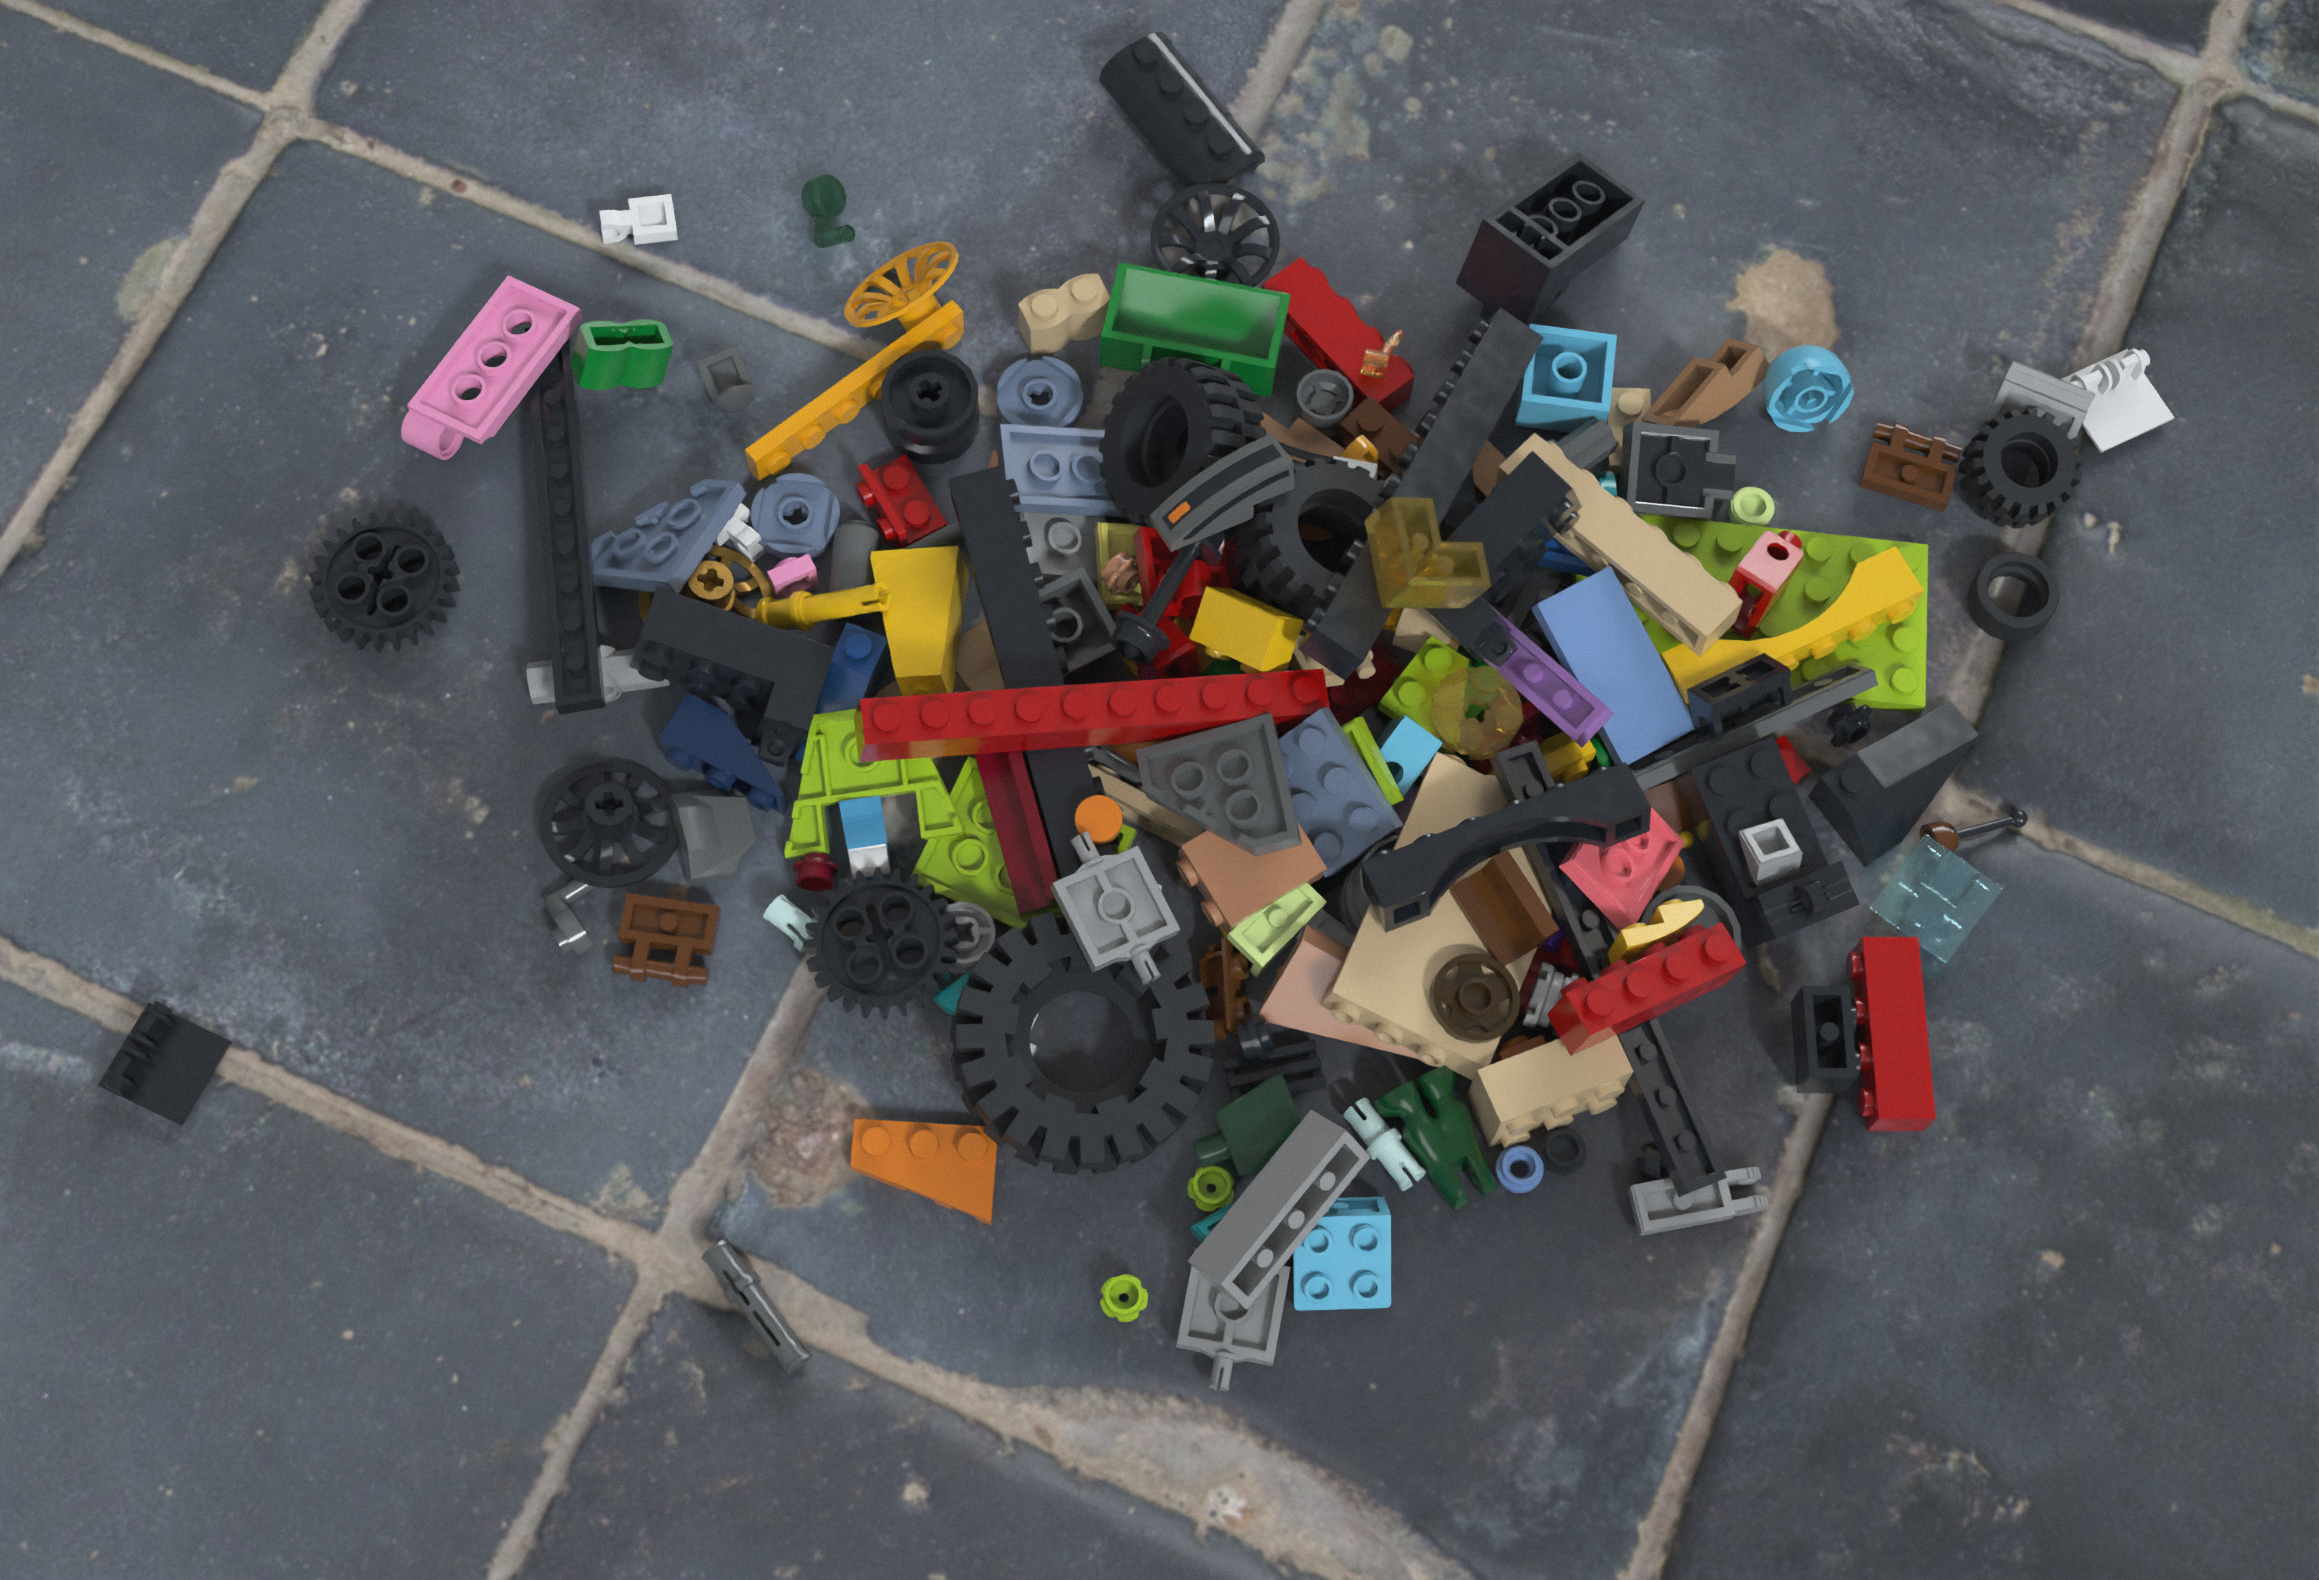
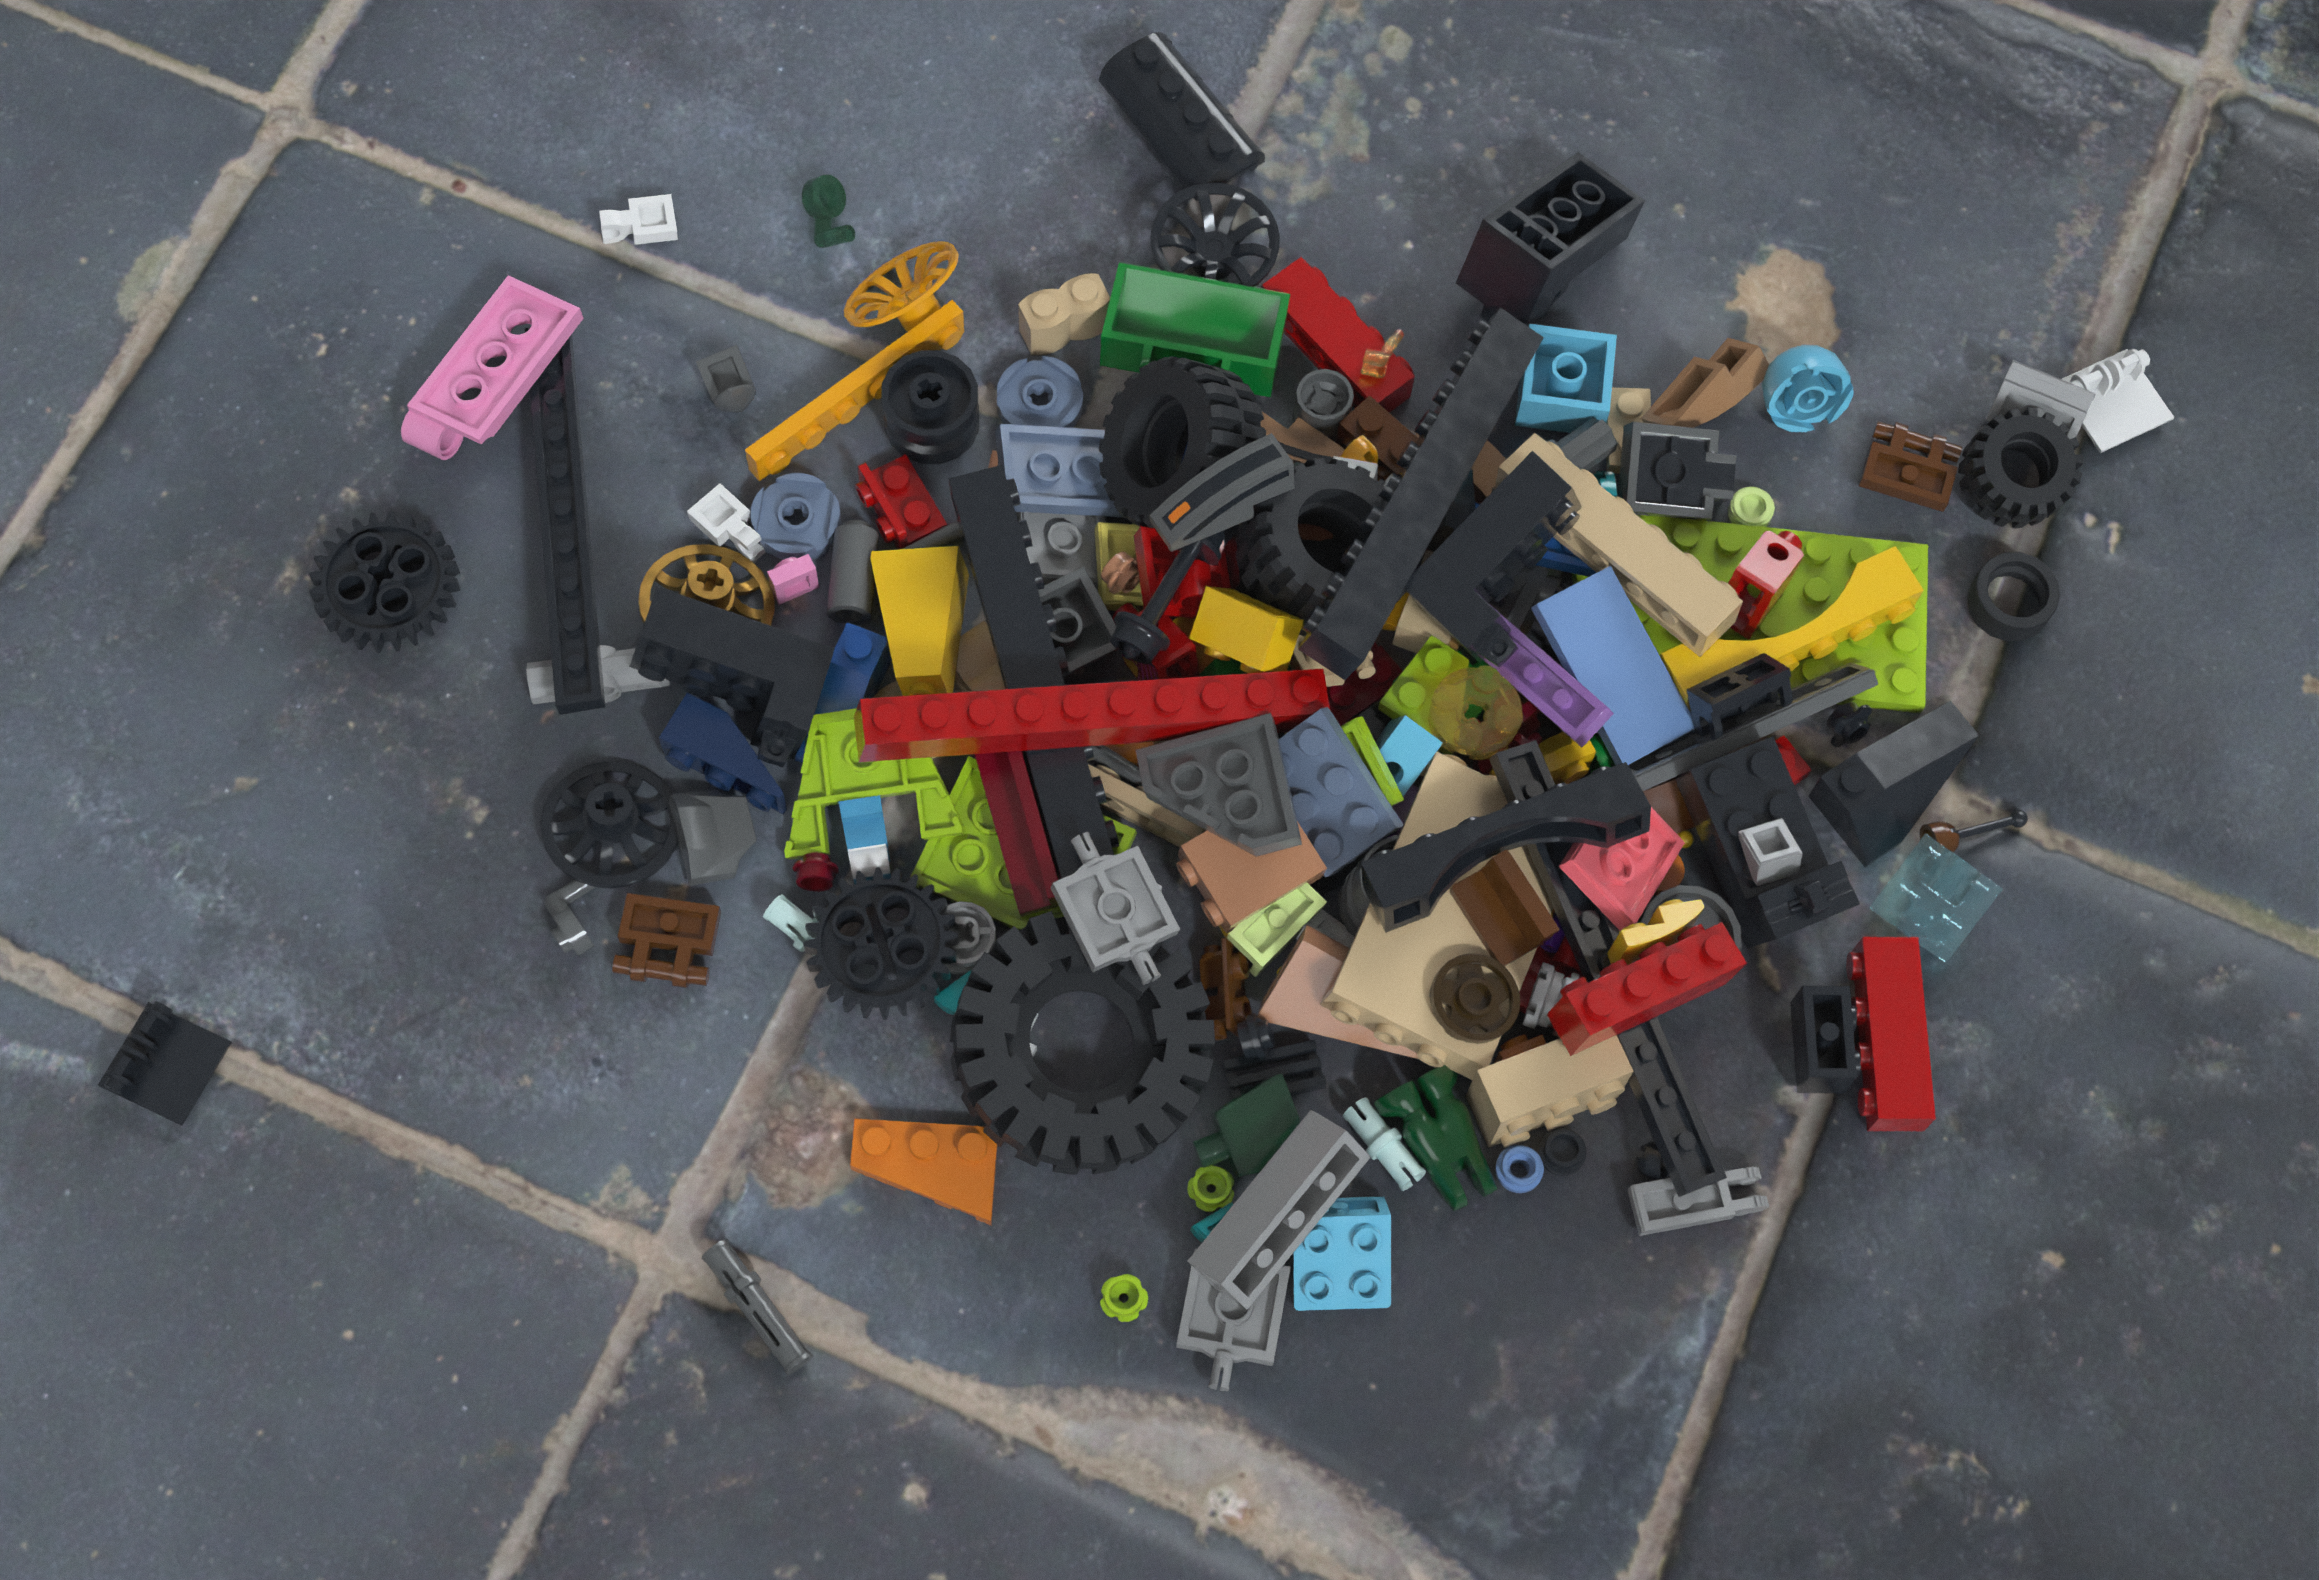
green brick [571,319,674,390] -> none
sand blue plate [591,479,747,593] -> none
yellow pin [756,582,891,632] -> none
orange tile [1075,795,1123,845] -> none
clear yellow brick [1365,497,1491,608] -> none

